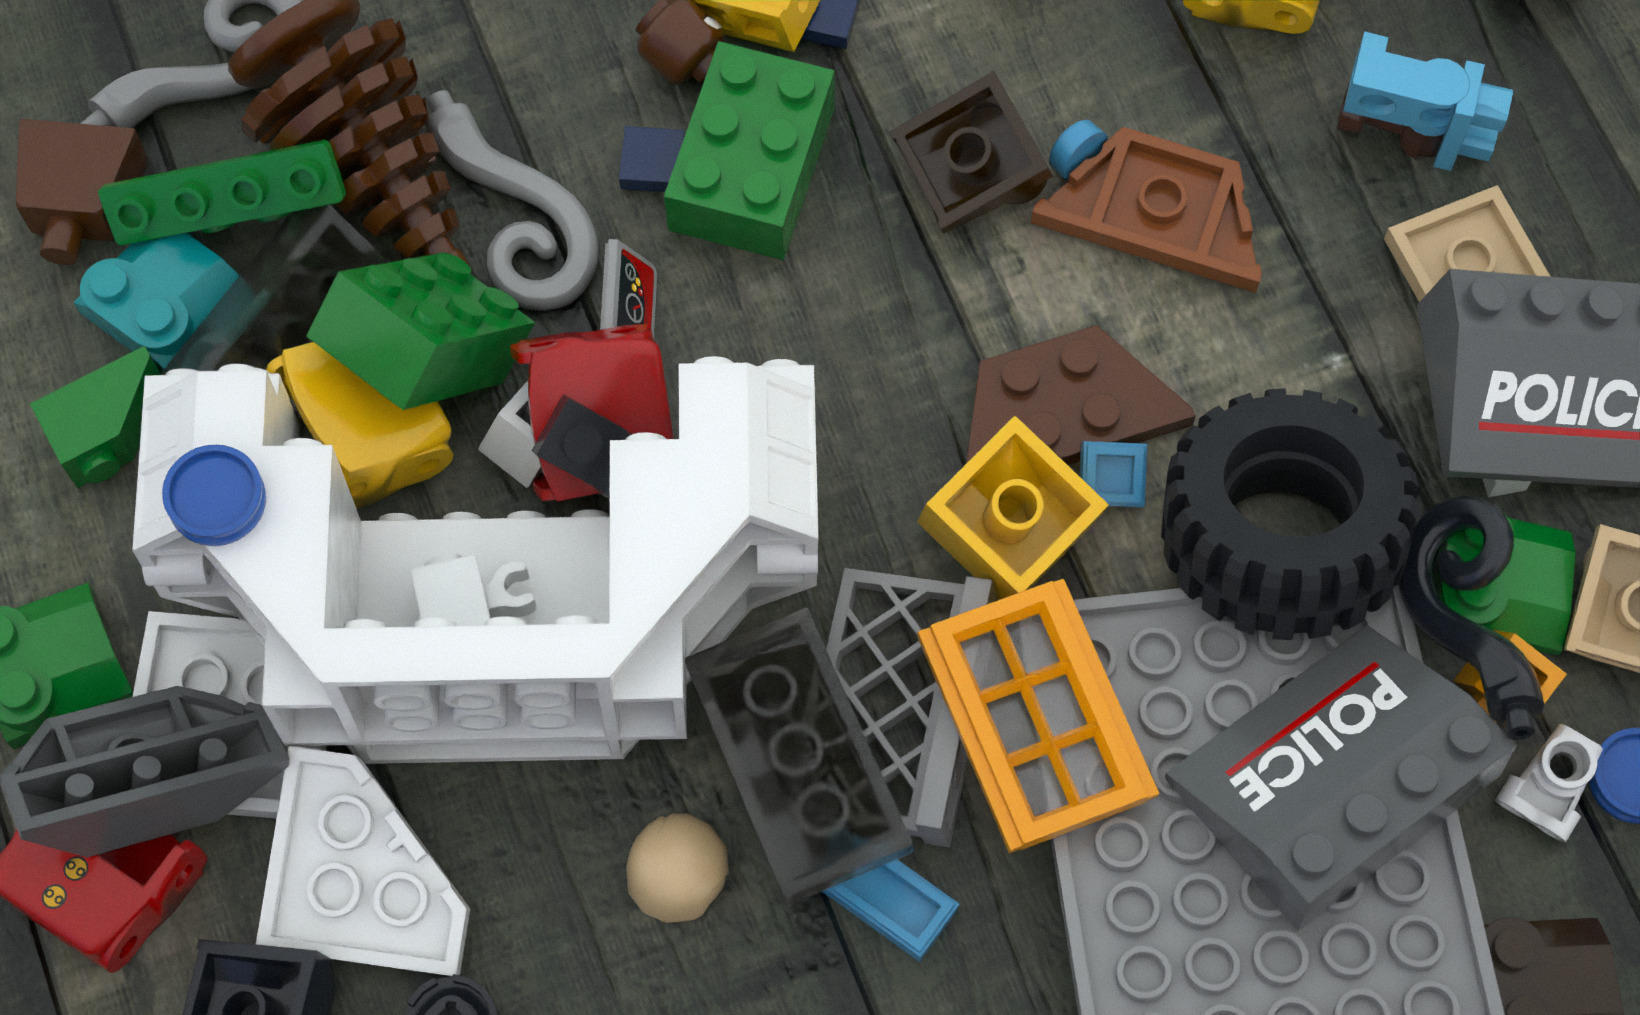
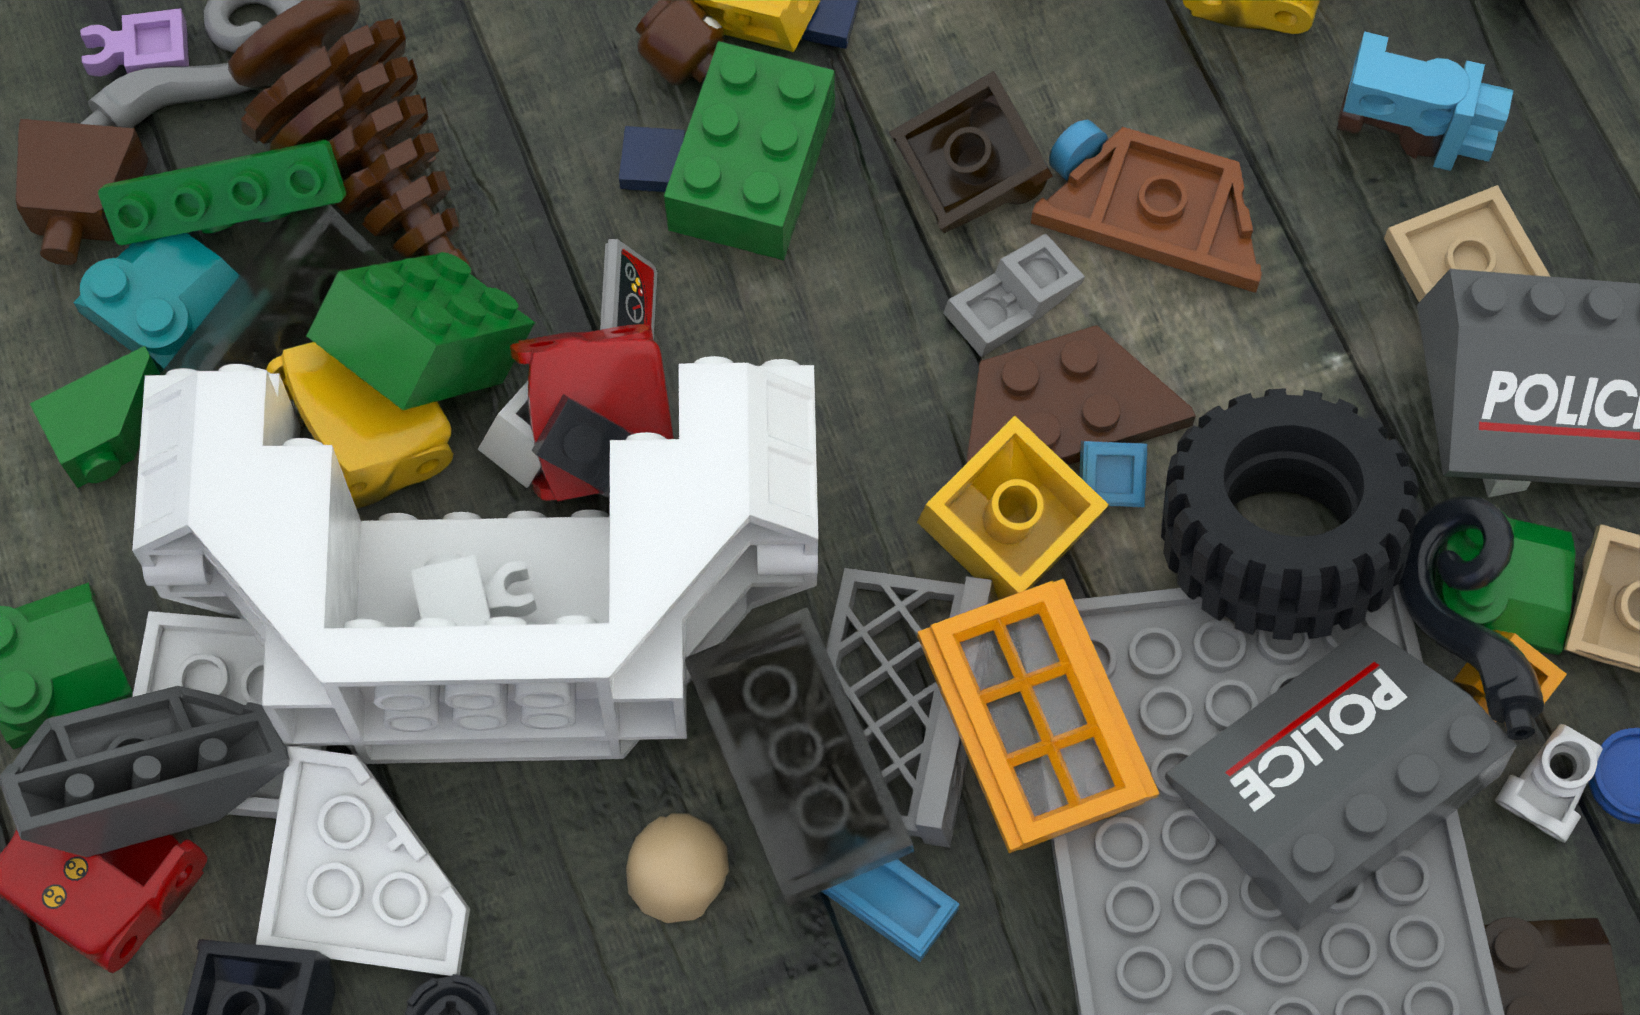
blue piece [162,444,266,546] -> none
light grey plant [425,90,599,311] -> none
none -> lavender plate [80,8,189,76]
none -> light grey slope [943,233,1085,357]

